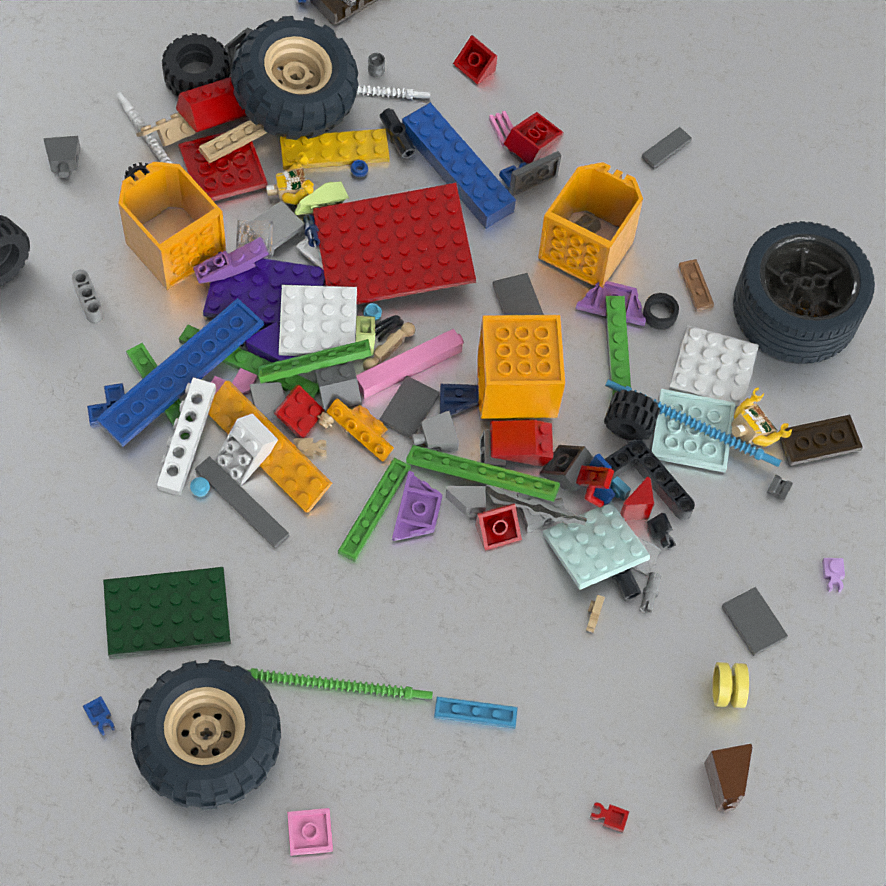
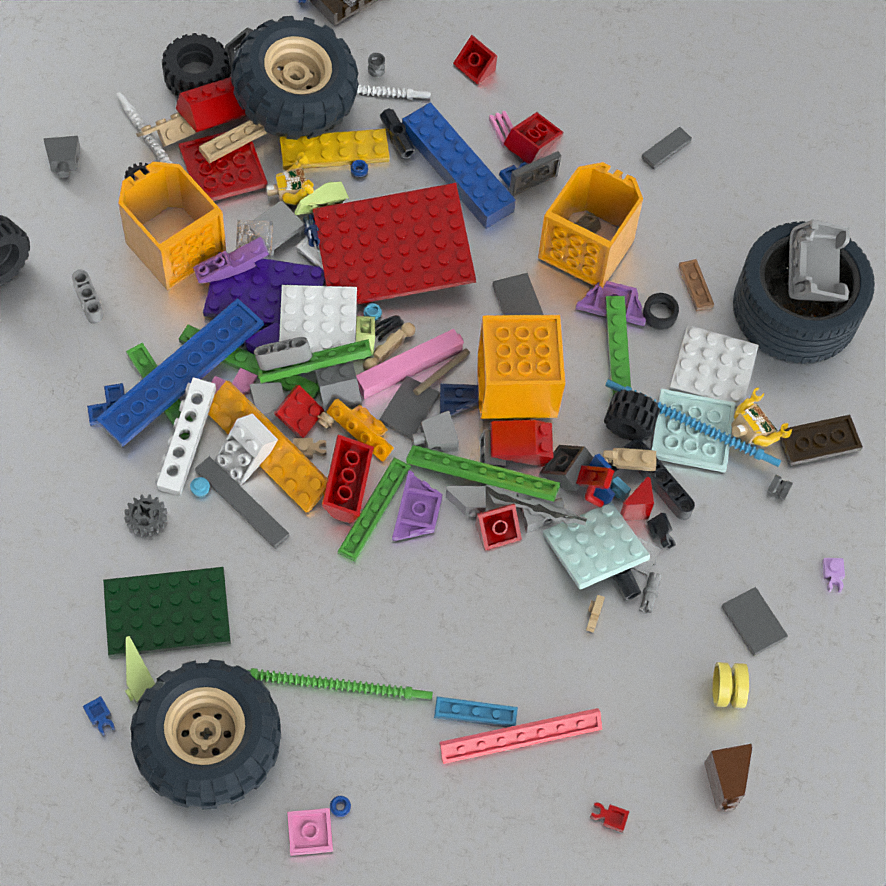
none -> dark grey gear [124,494,168,537]
none -> yellowish green slope [125,636,155,704]
none -> light grey beam [254,337,313,371]
none -> red slope [322,434,374,524]
none -> blue plate [330,796,351,817]
none -> dark tan bar [413,348,470,396]
none -> coral plate [439,708,602,764]
none -> tan hinge [602,448,656,471]
none -> light grey windscreen [788,219,850,302]

